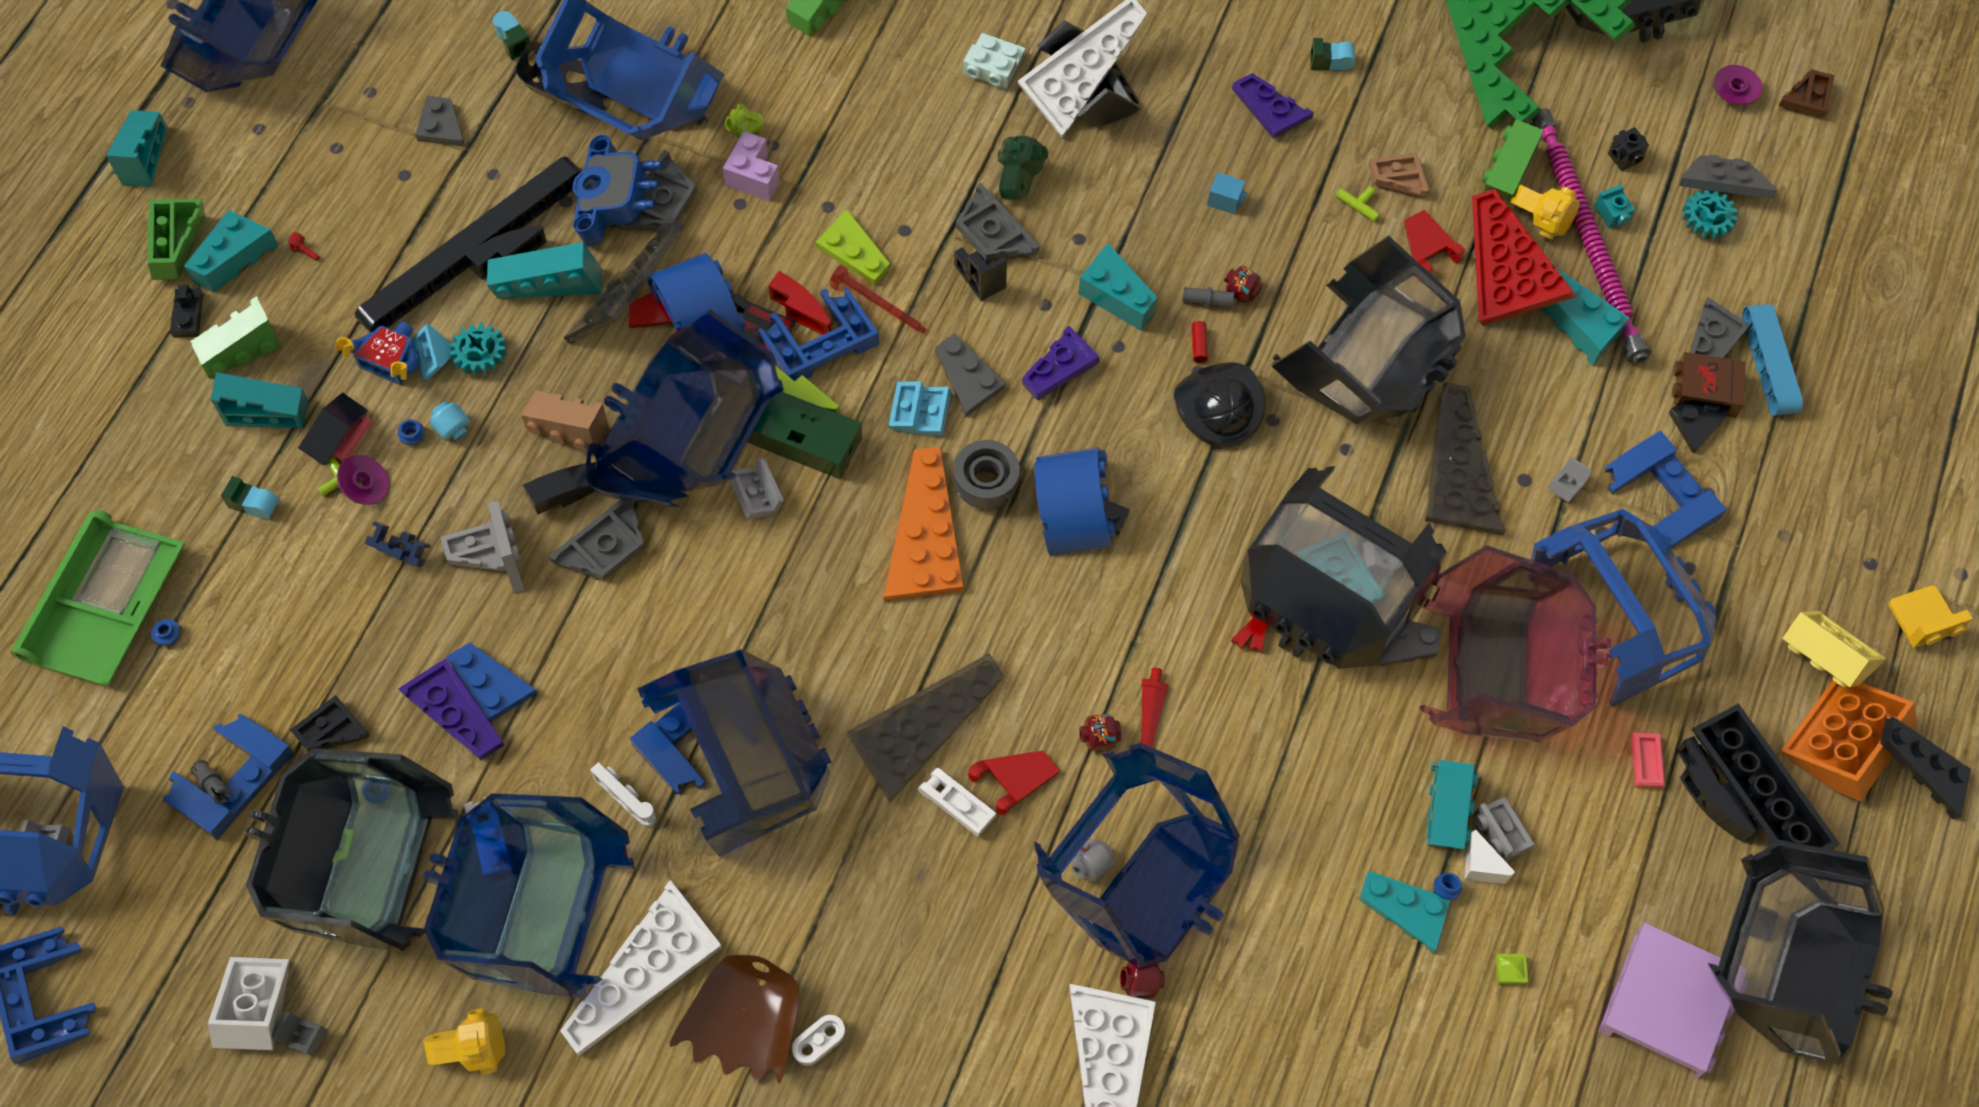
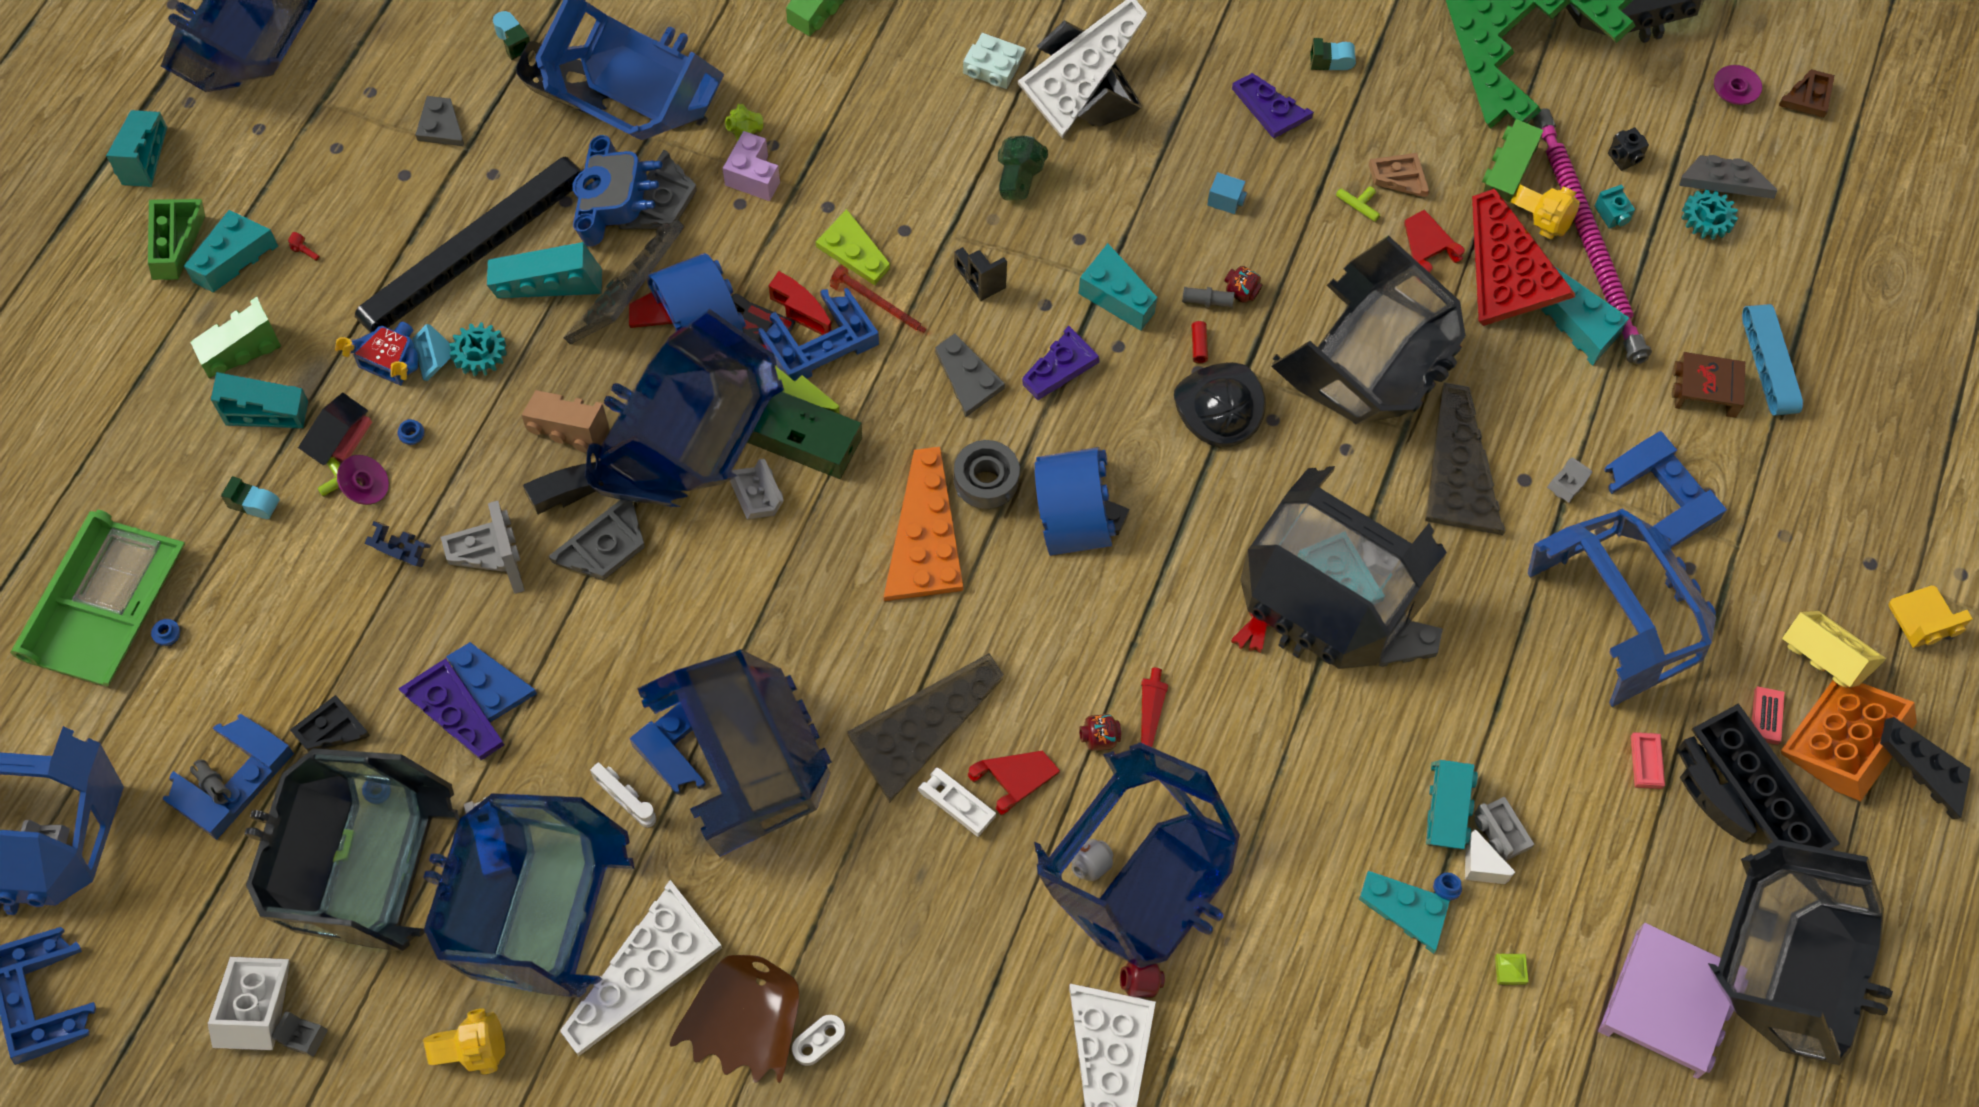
black hinge [170,285,204,337] -> none
medium azure head [430,401,470,441] -> none
black slope [465,225,547,280] -> none
medium azure slope [889,381,952,436] -> none
dark grey wing [956,183,1040,260] -> none
clear pink windscreen [1419,545,1611,743] -> none
black wing [1669,400,1729,453] -> none
dark grey wing [1689,297,1750,358] -> none
none -> coral tile [1752,686,1785,745]

